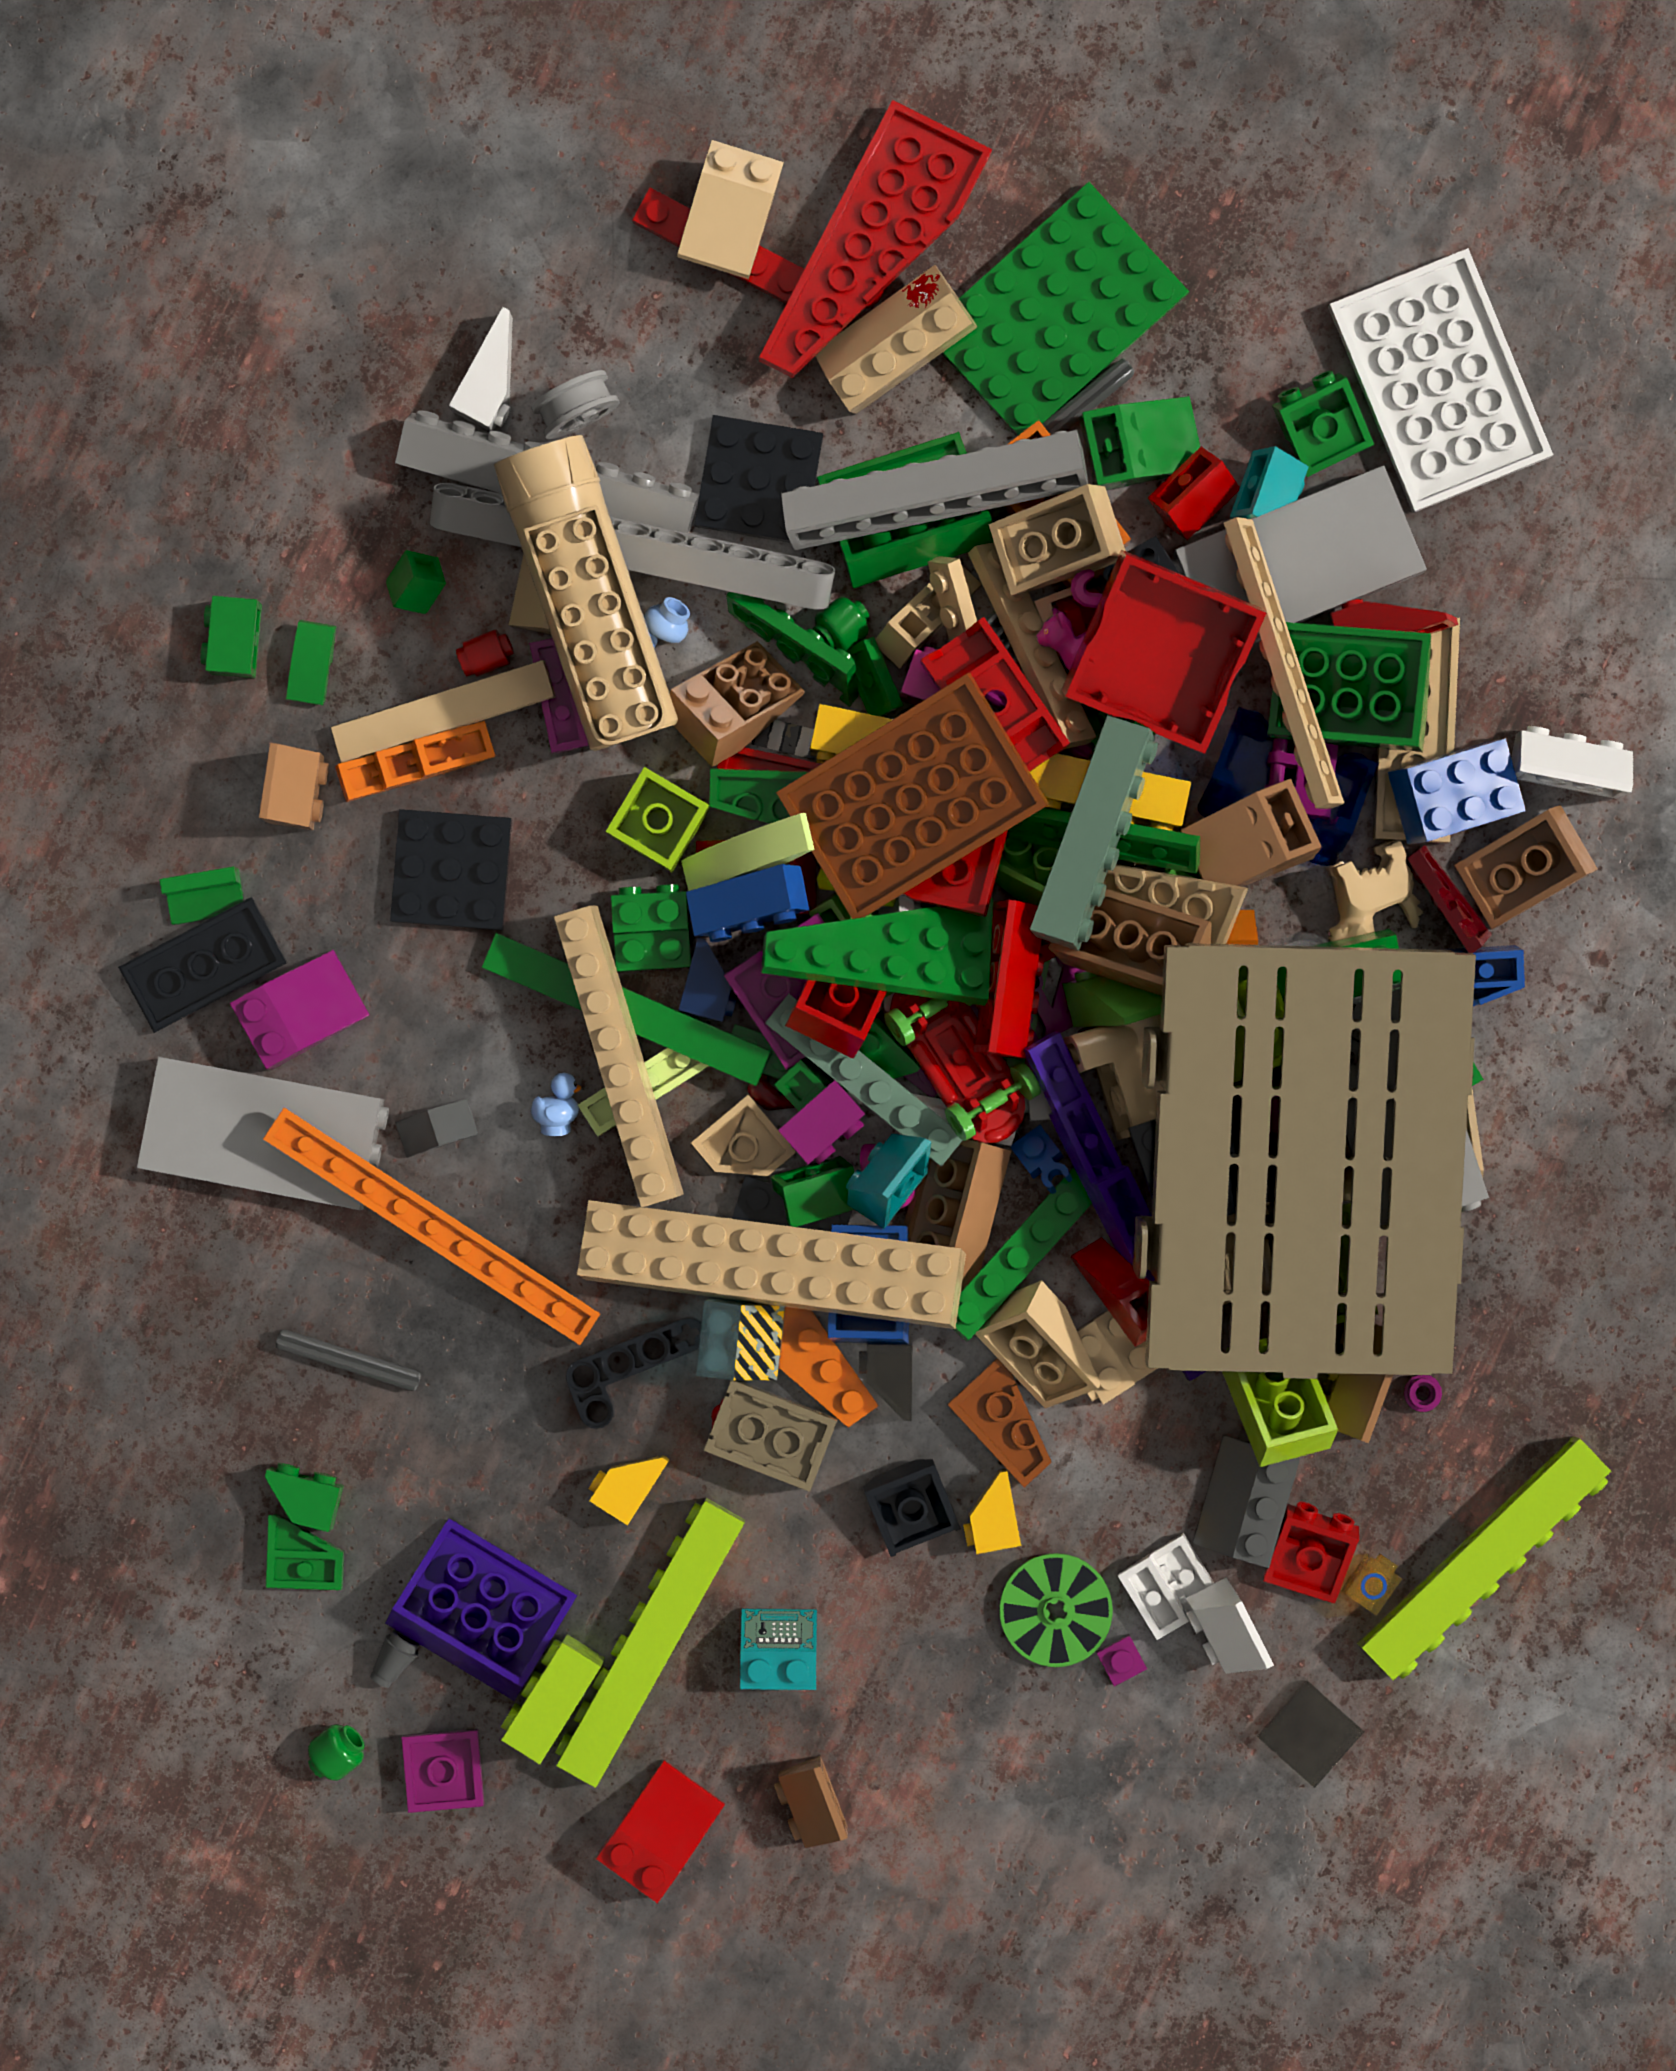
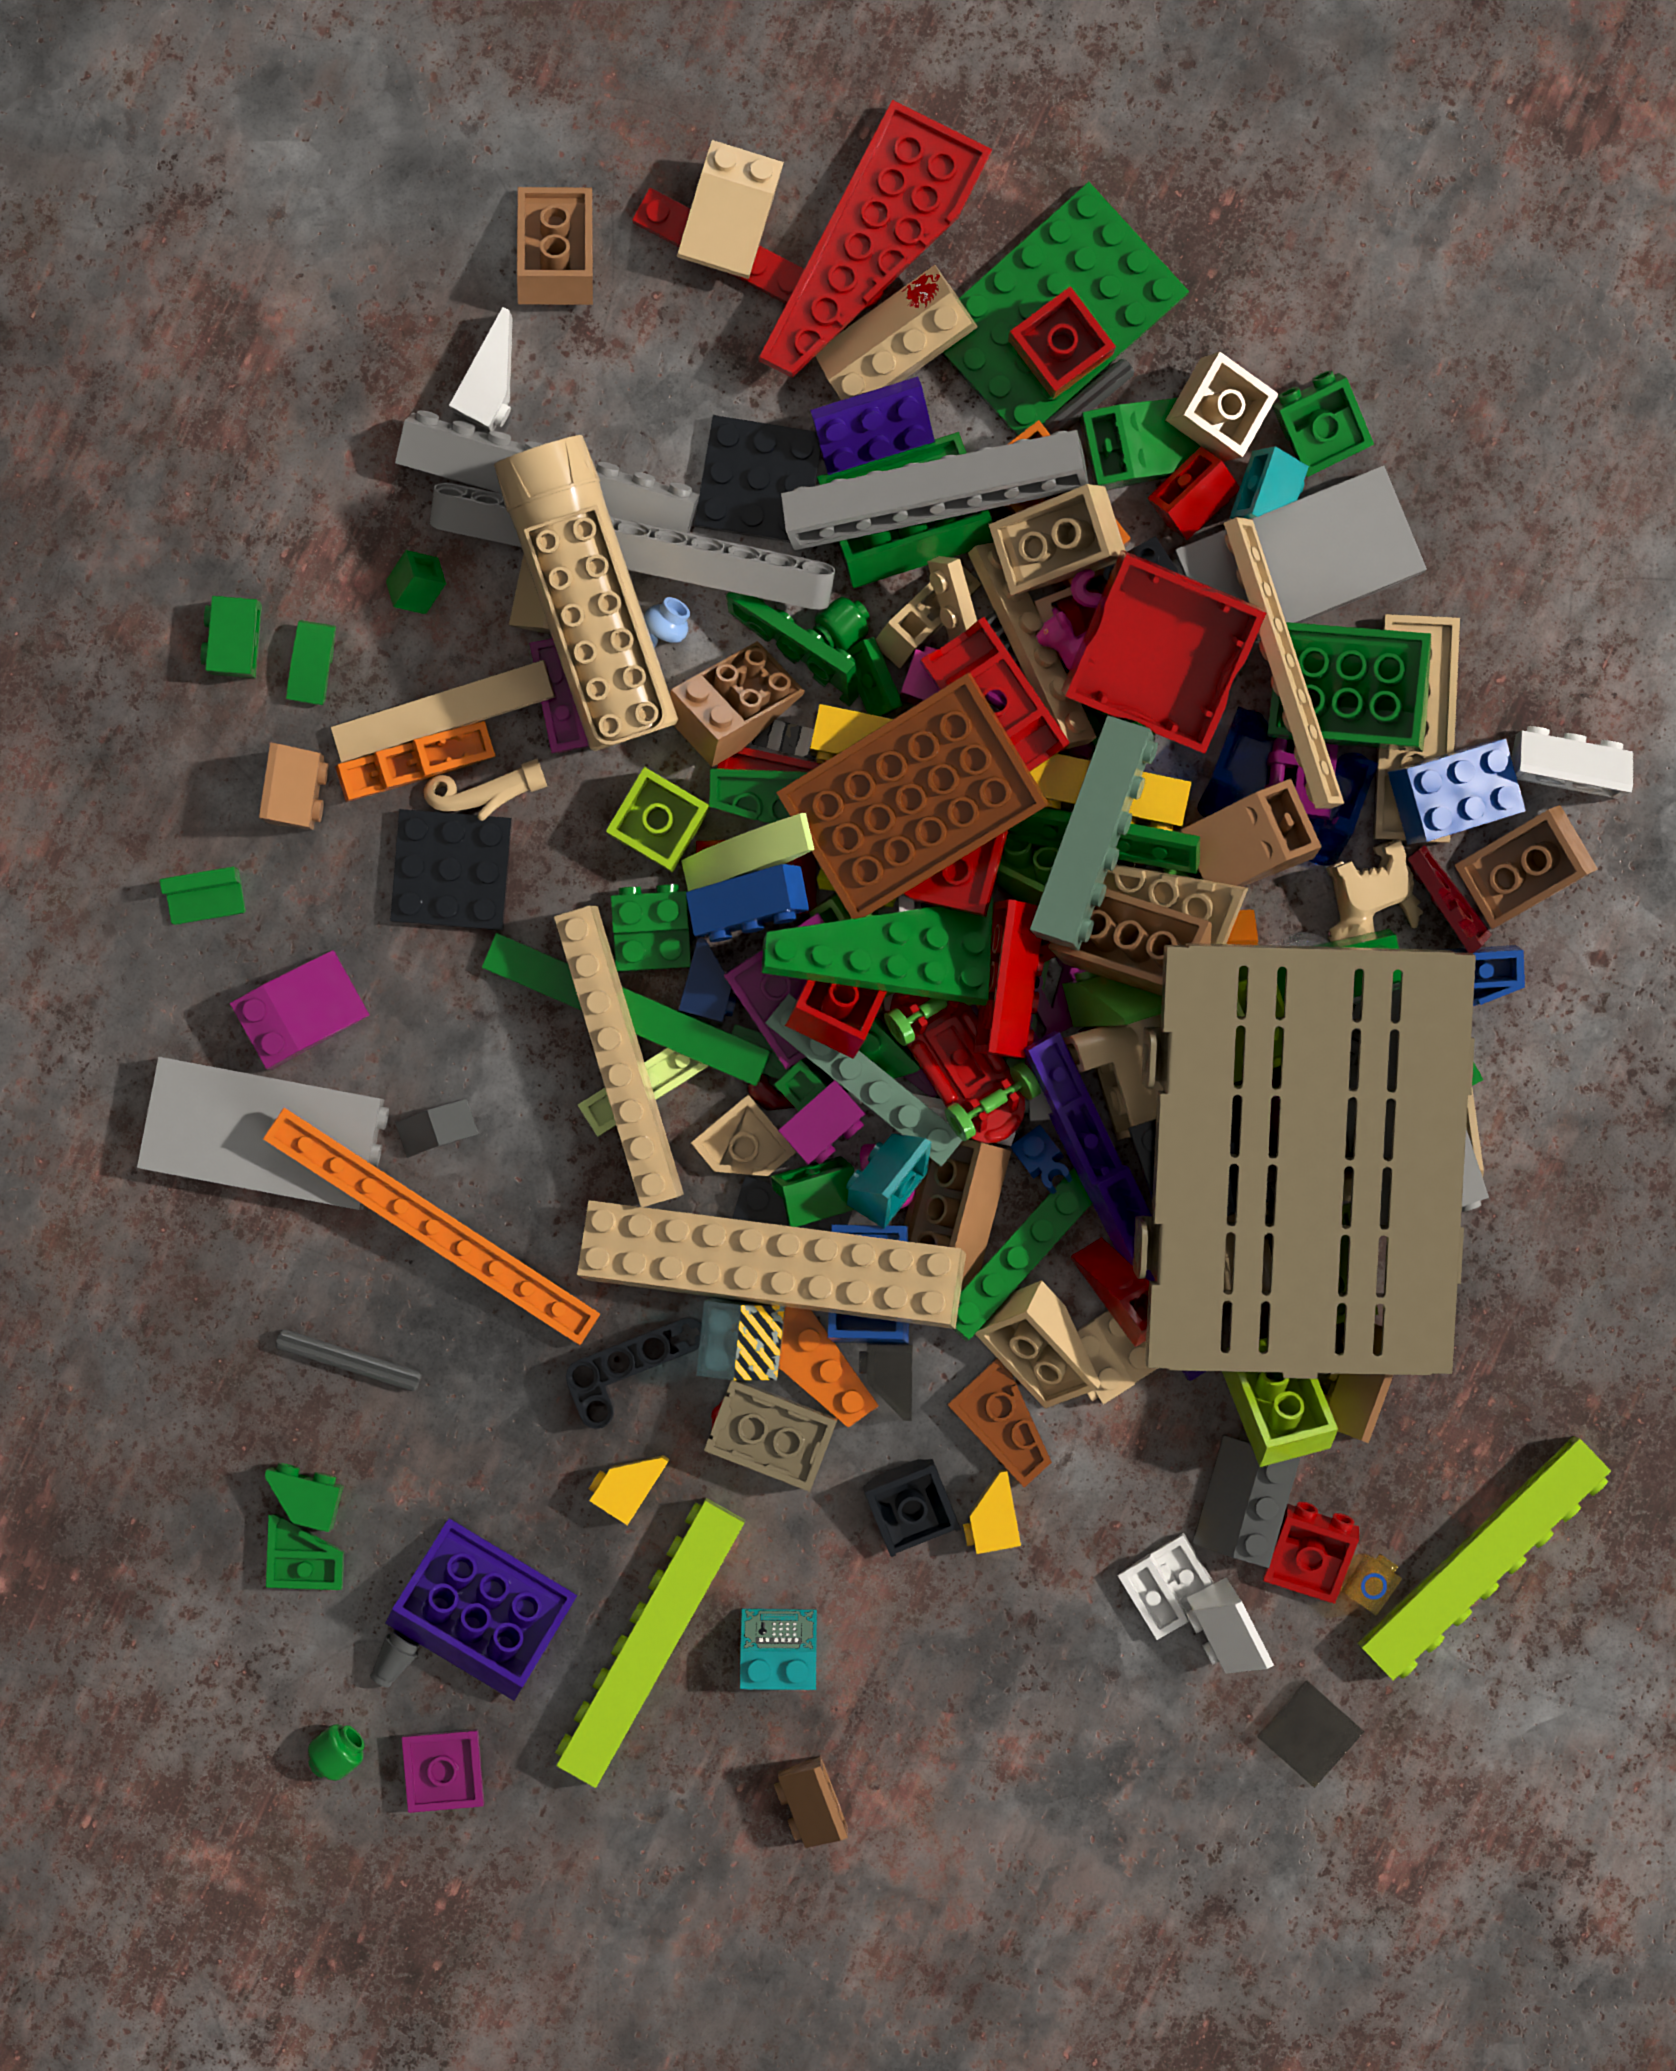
black tile [118,897,288,1033] -> none
red brick [456,629,514,677] -> none
lime brick [501,1634,605,1764] -> none
light grey wheel [531,370,620,439] -> none
light blue animal [531,1072,581,1136] -> none
red slope [596,1760,725,1904] -> none
bright green piece [999,1553,1113,1667] -> none
magenta plate [1096,1634,1147,1687] -> none
white plate [1328,248,1553,513] -> none
red slope [1331,599,1459,634] -> none
magenta plate [1404,1375,1442,1412] -> none
none -> tan plant [424,758,548,821]
none -> medium nougat slope [517,187,593,305]
none -> dark purple plate [810,376,935,475]
none -> red brick [1008,286,1116,399]
none -> tan brick [1165,352,1278,462]

